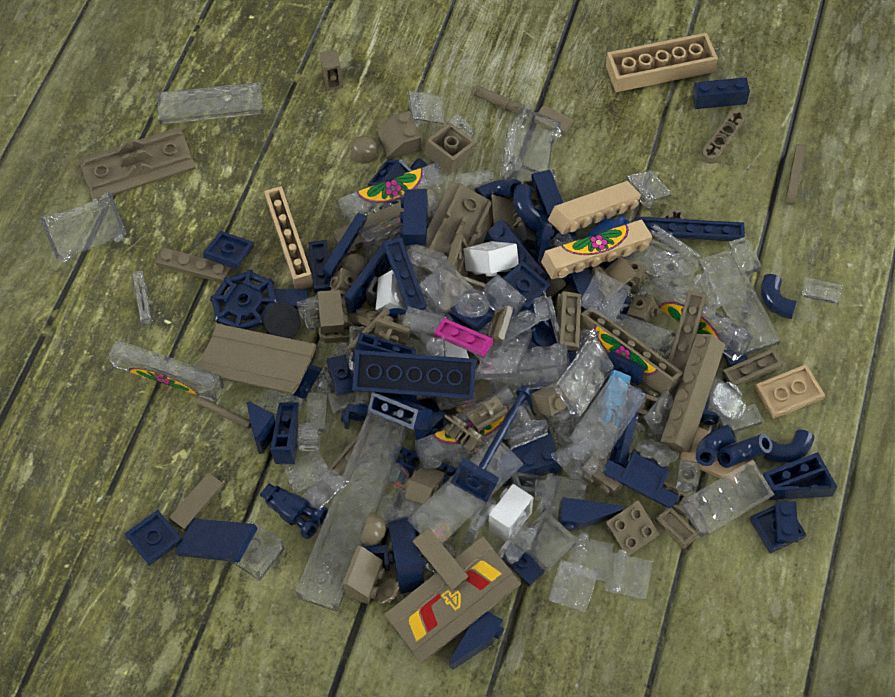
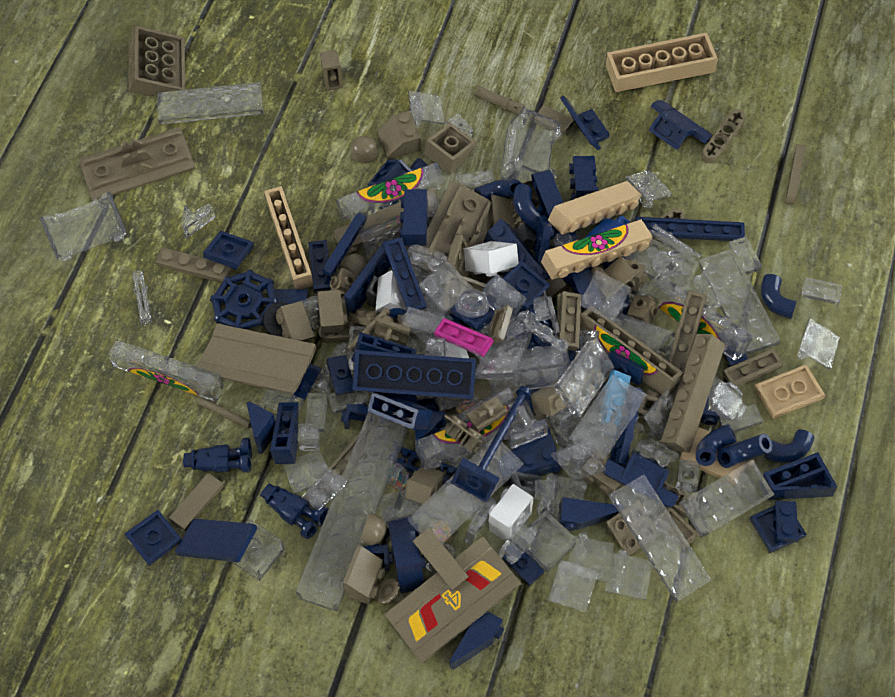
dark blue brick [692,77,750,109] -> none
none -> dark tan slope [129,25,185,95]
none -> clear slope [182,203,215,238]
none -> dark blue piece [183,437,252,473]
none -> dark tan brick [276,301,314,342]
none -> clear plate [522,318,569,352]
none -> dark blue plate [560,95,609,150]
none -> dark blue wedge [569,156,599,200]
none -> clear plate [609,474,711,602]
none -> dark blue plate [649,100,712,150]
none -> clear hinge [797,319,840,369]

